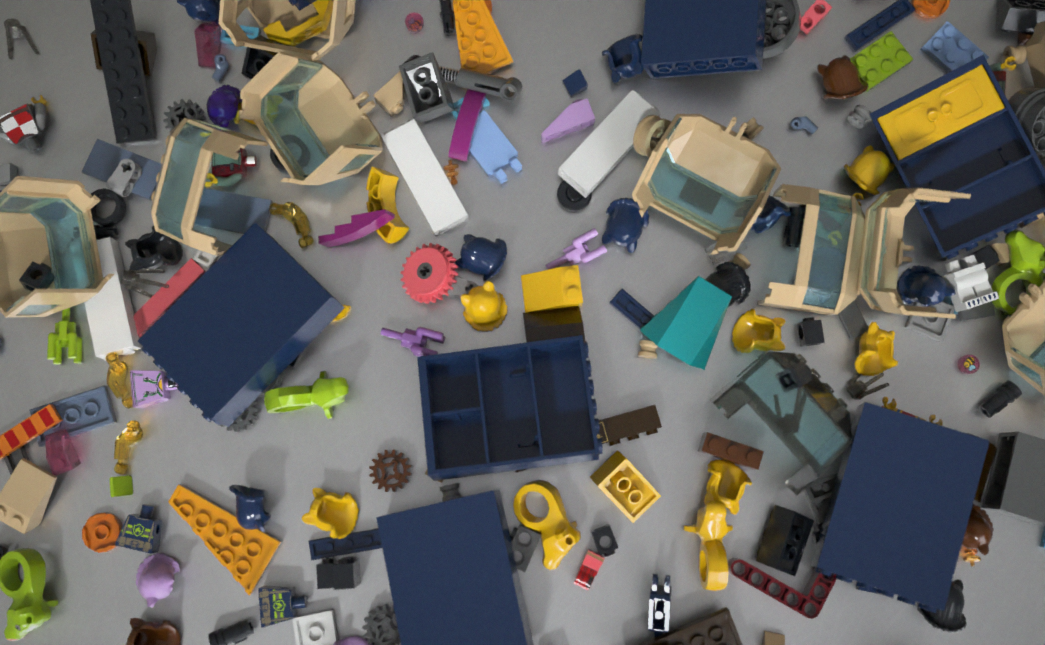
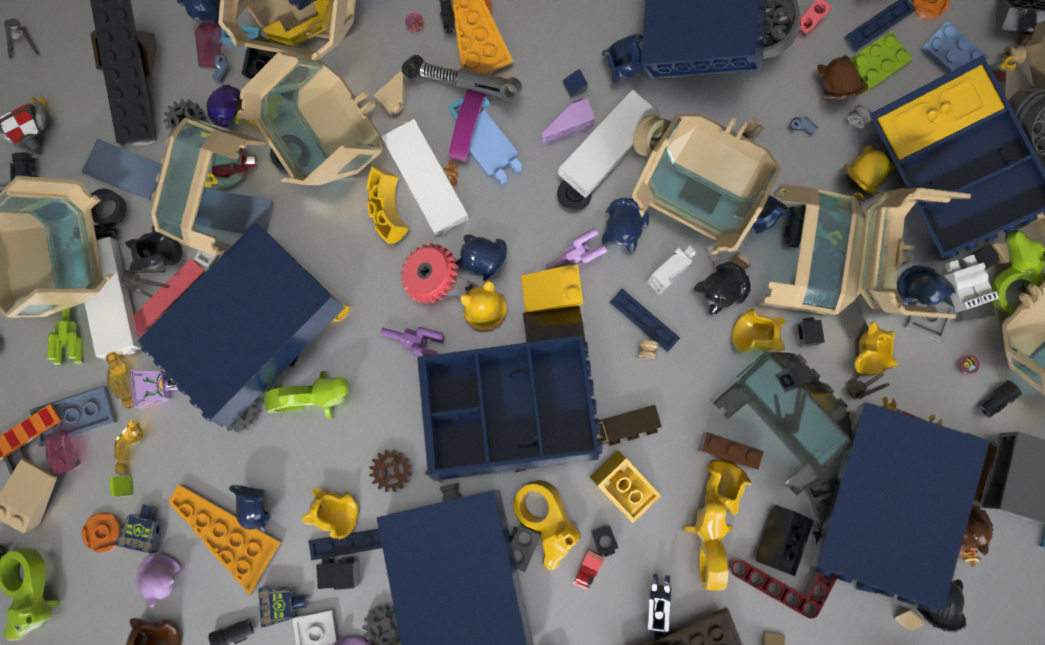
black brick [19,261,56,292] -> none
light grey piece [106,159,142,197] -> none
clear yellow arm [270,202,314,248] -> none
magenta slope [318,209,395,248] -> none
dark grey slope [399,52,455,123] -> none
teal wedge [640,276,732,370] -> none
none -> black axle [11,152,34,178]
none -> white hips [647,244,696,295]
none -> tan slope [894,607,925,631]

